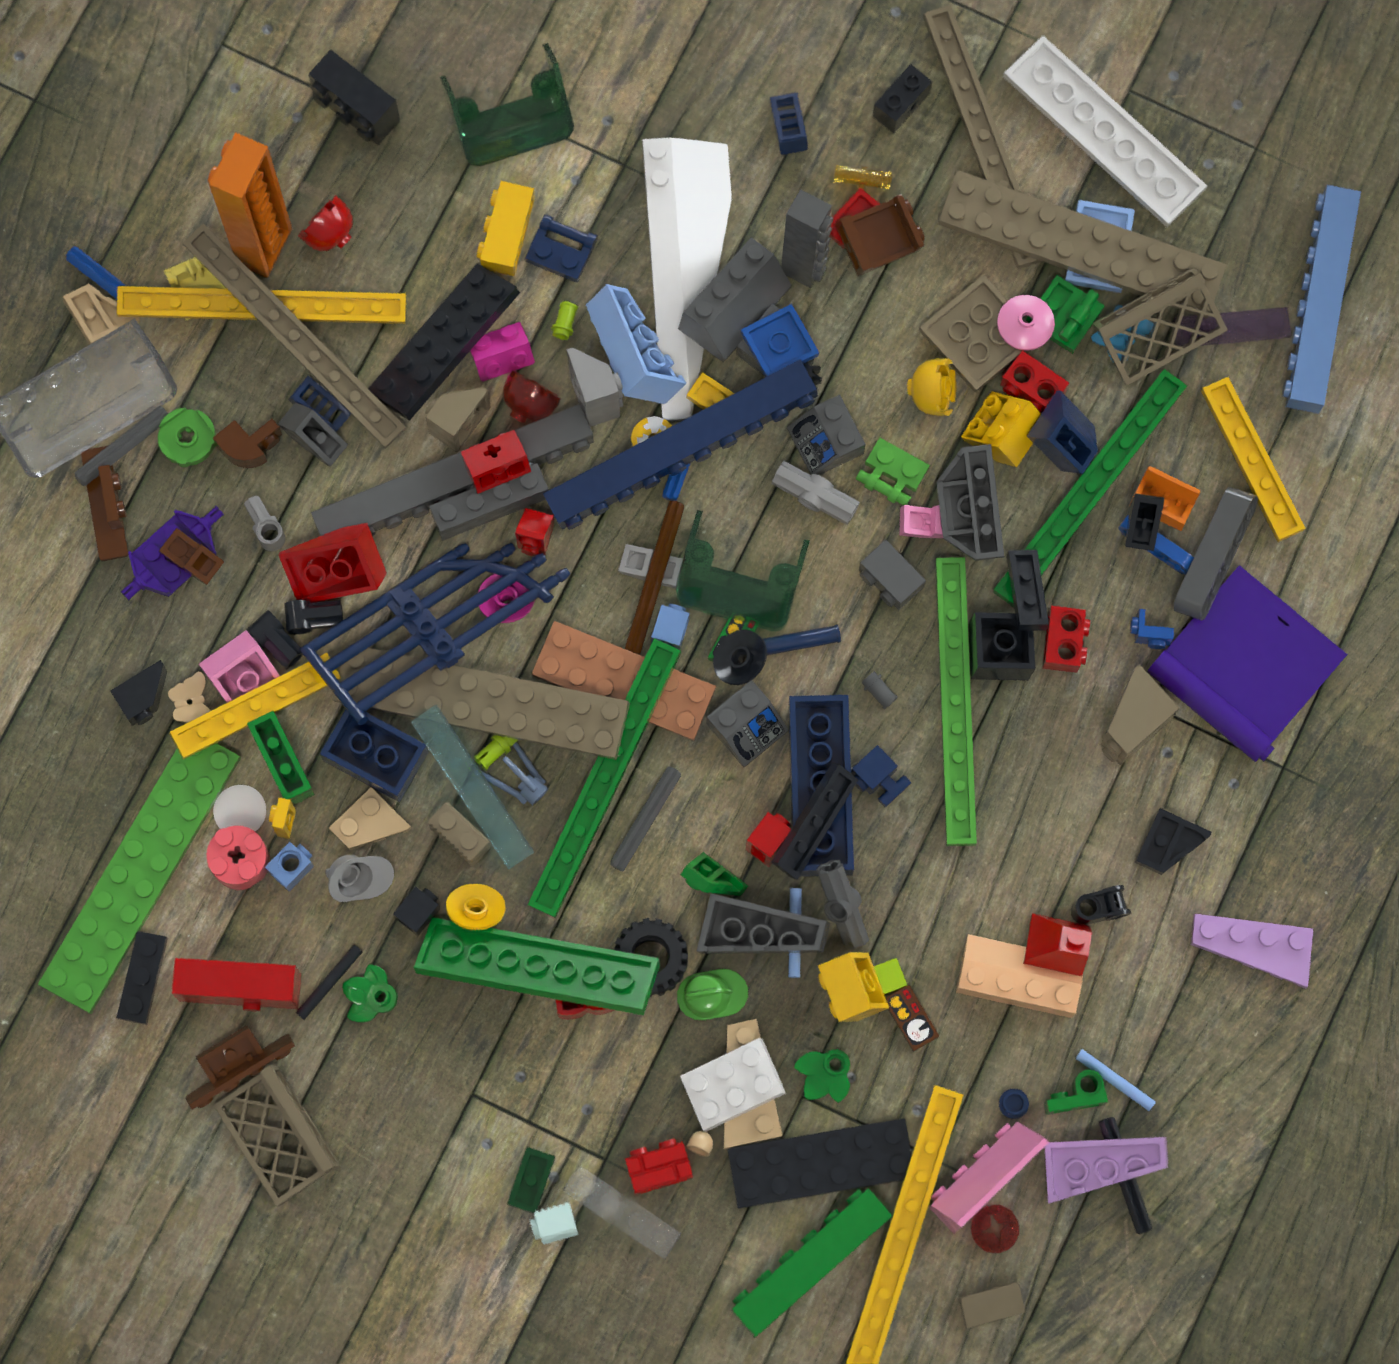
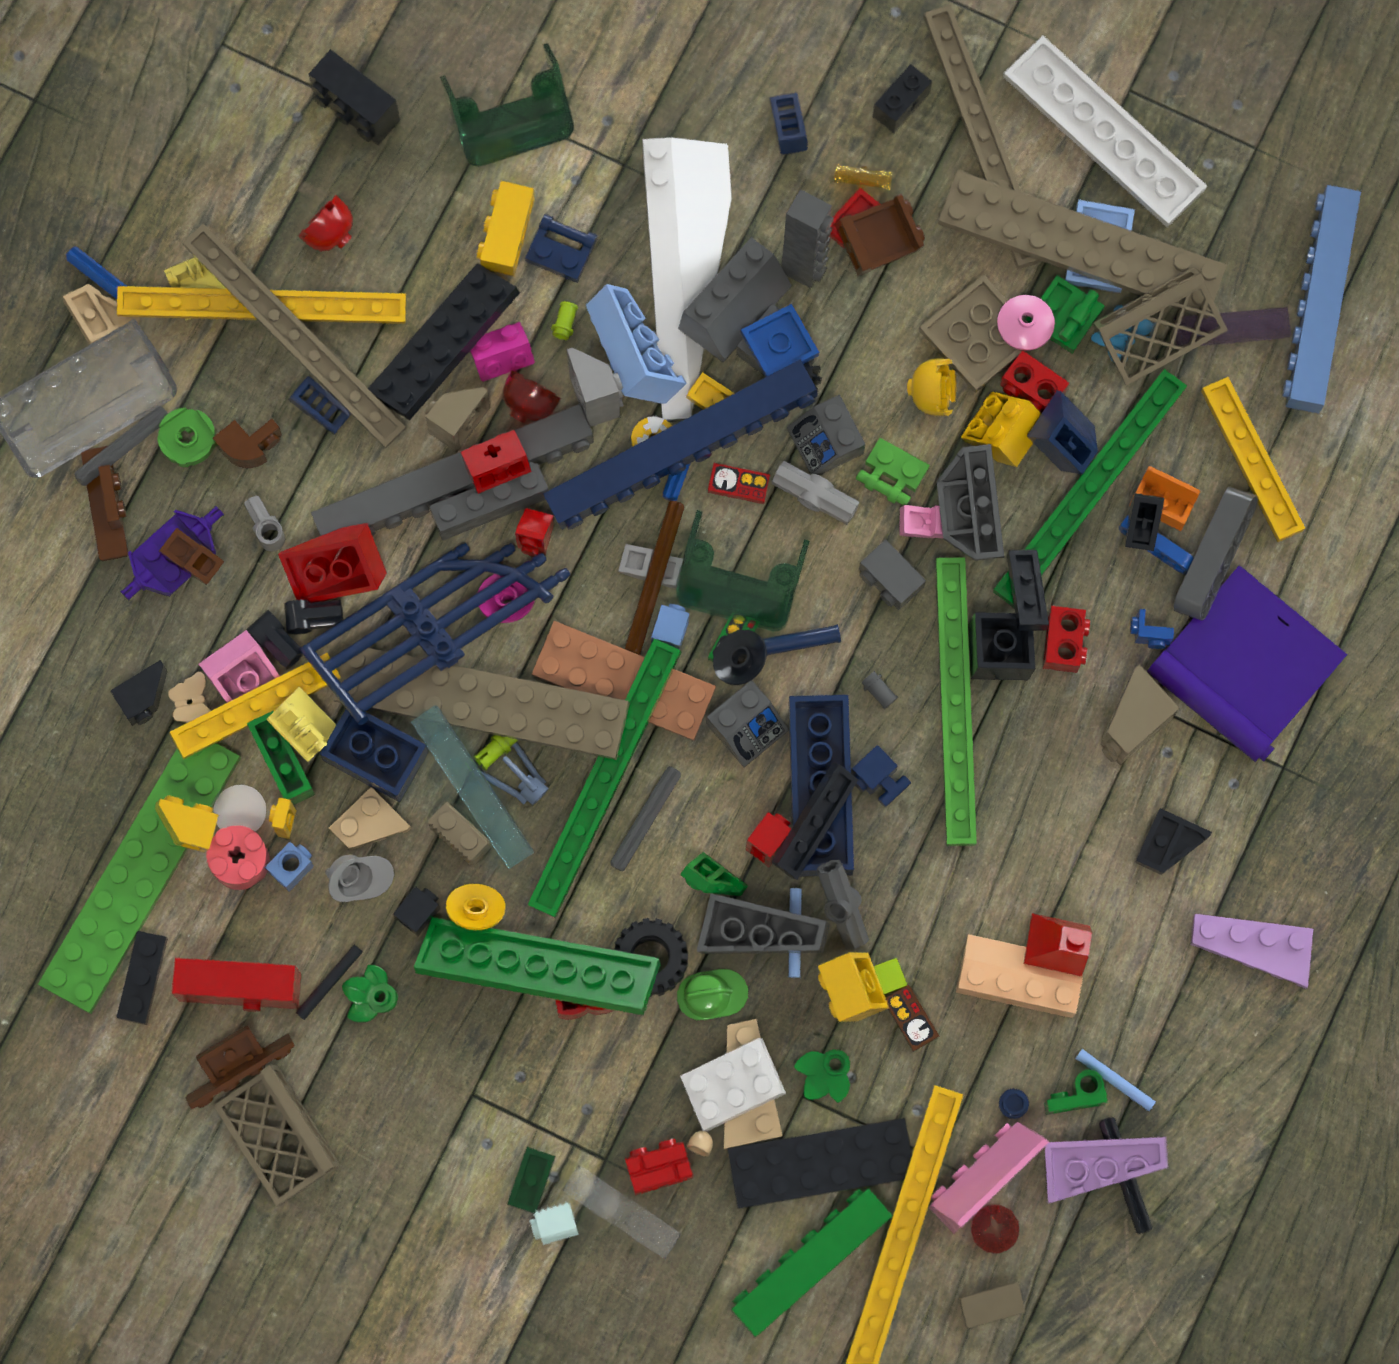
orange brick [208,132,292,278] -> none
dark grey slope [278,402,348,467] -> none
black piece [1071,885,1131,925] -> none
none -> yellow slope [155,795,219,853]
none -> light yellow hinge [266,687,336,762]
none -> tile [708,463,770,504]

